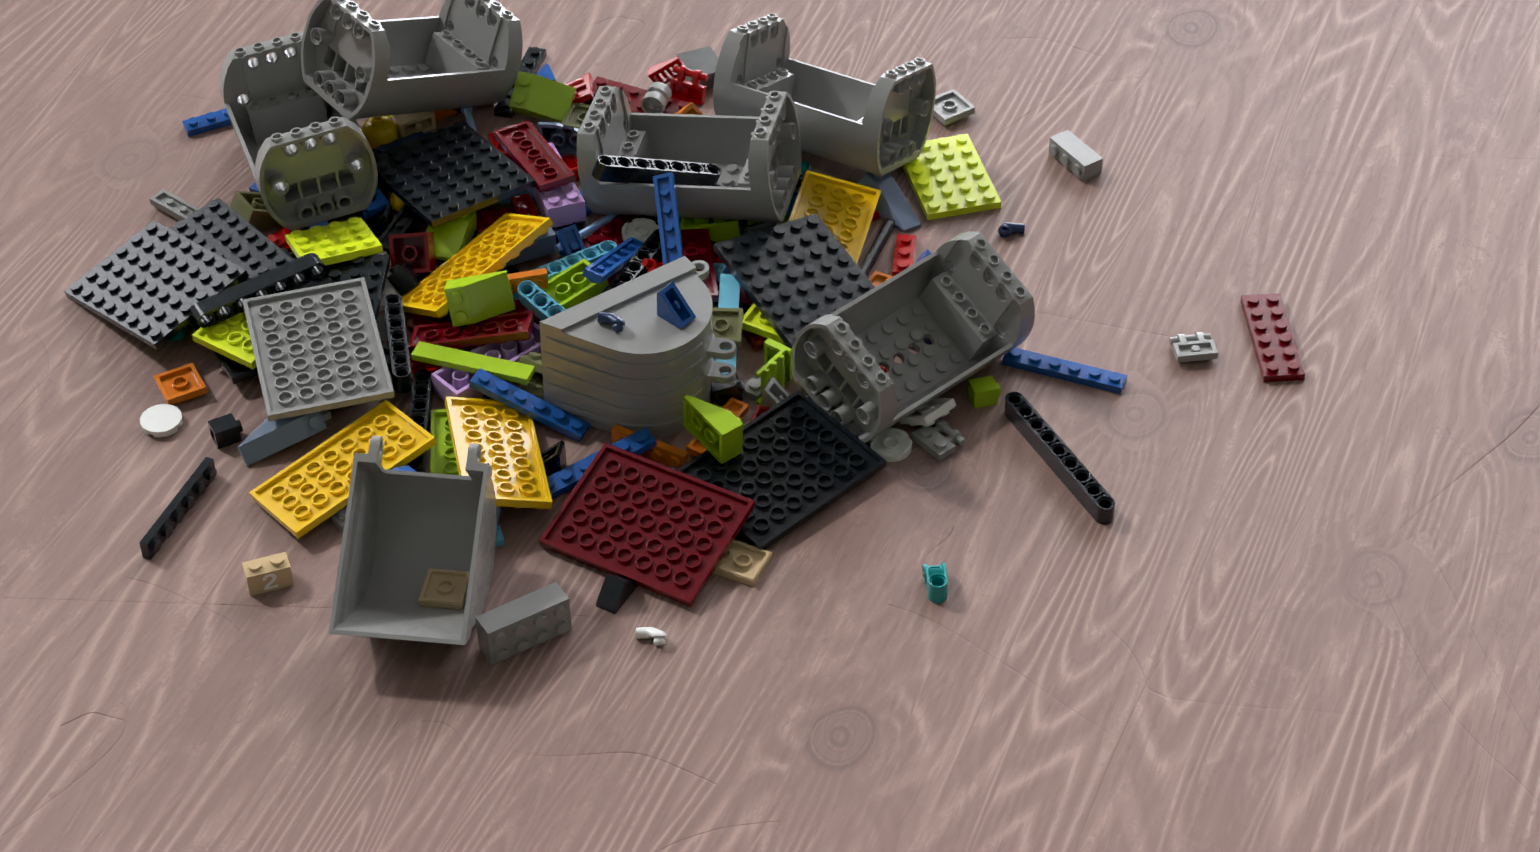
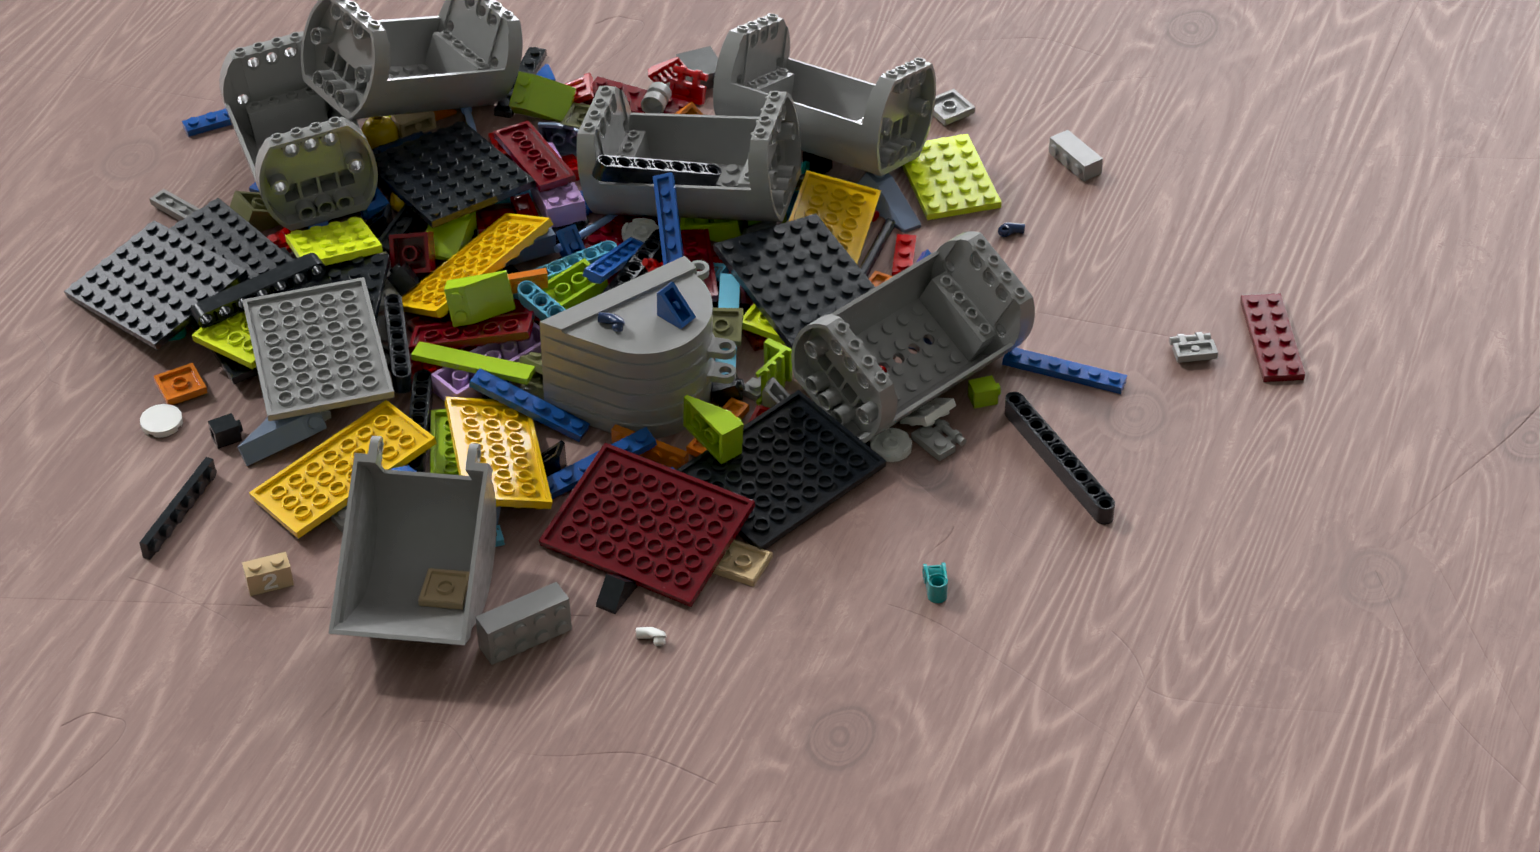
none -> black brick [803,151,833,175]

